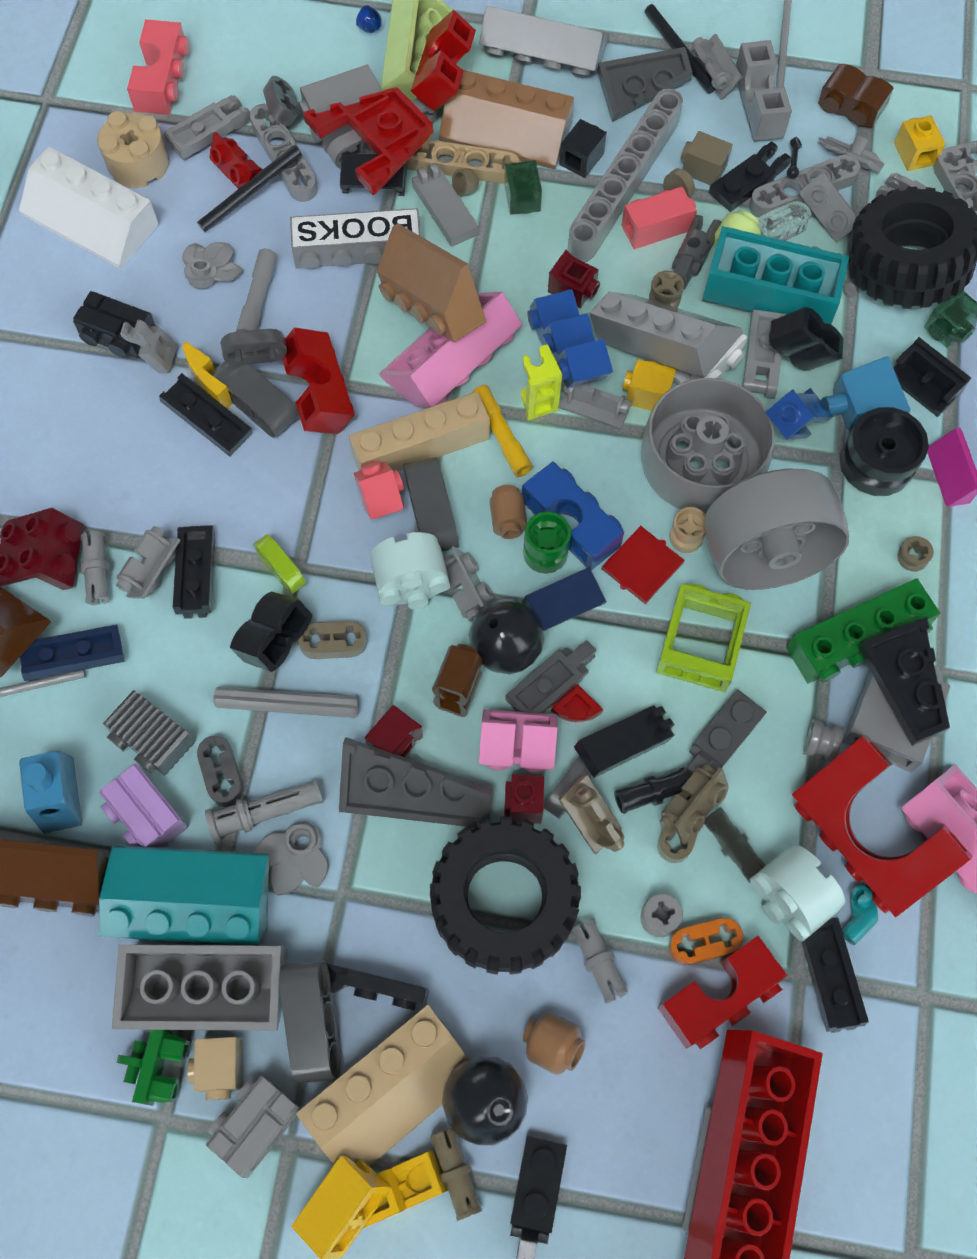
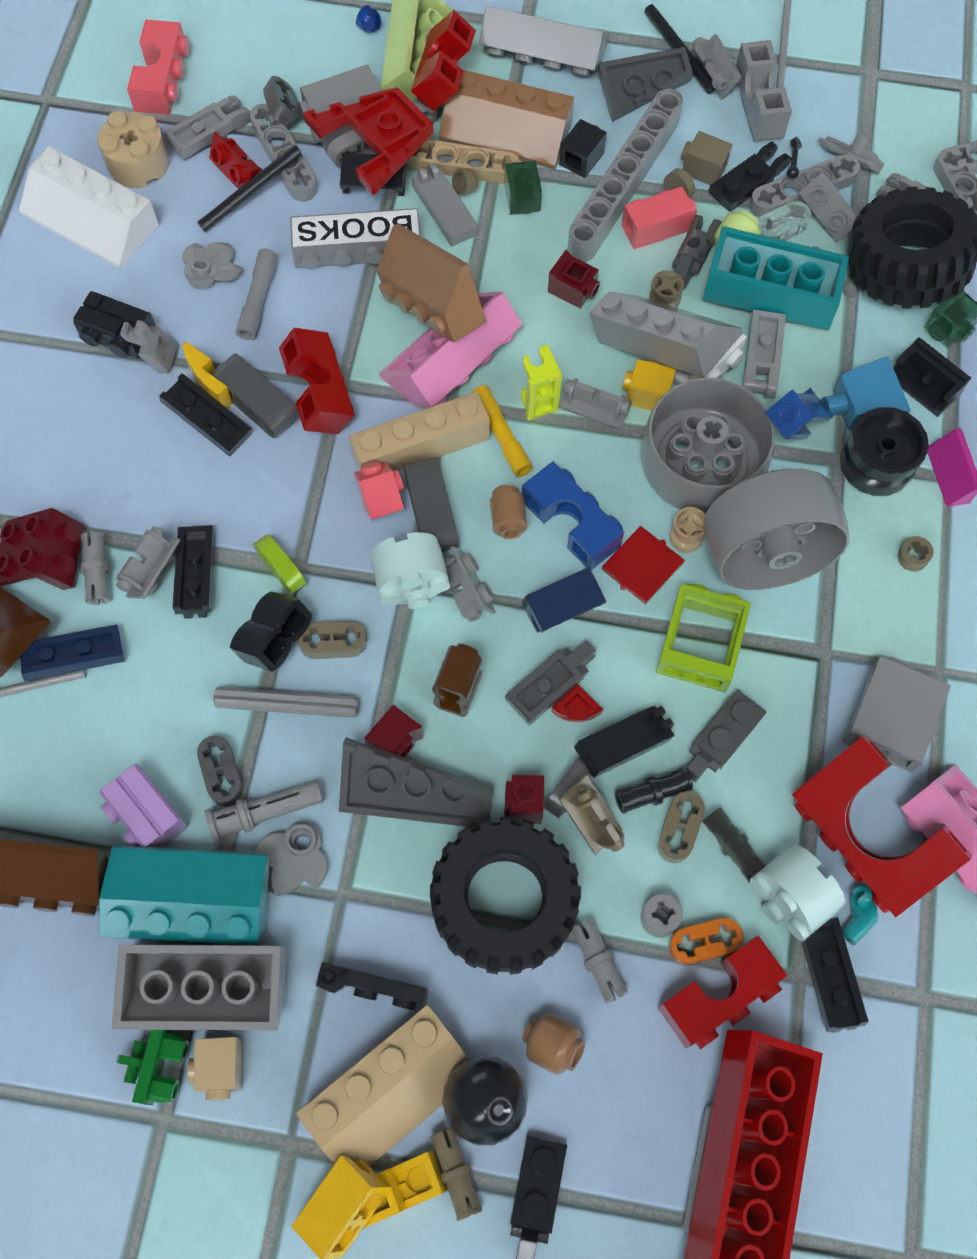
dark azure torso [19,751,82,834] -> none
dark grey brick [103,690,194,776] -> none
light grey brick [206,1075,302,1178] -> none
flat silver beam [220,329,287,365] -> none
dark grey beam [279,961,341,1084] -> none
black piece [469,599,544,675] -> none
bright pink piece [479,709,558,773] -> none
green wheel [523,511,571,574] -> none
blue brick [527,289,613,389] -> none
dark tan hinge [659,764,729,844] -> none
black brick [769,307,844,371] -> none
green brick [786,578,941,684] -> none
light grey wheel [803,719,844,762] -> none
reddish brown brick [818,64,894,128] -> none
black wing [858,616,950,746] -> none
yellow brick [894,115,946,171] -> none

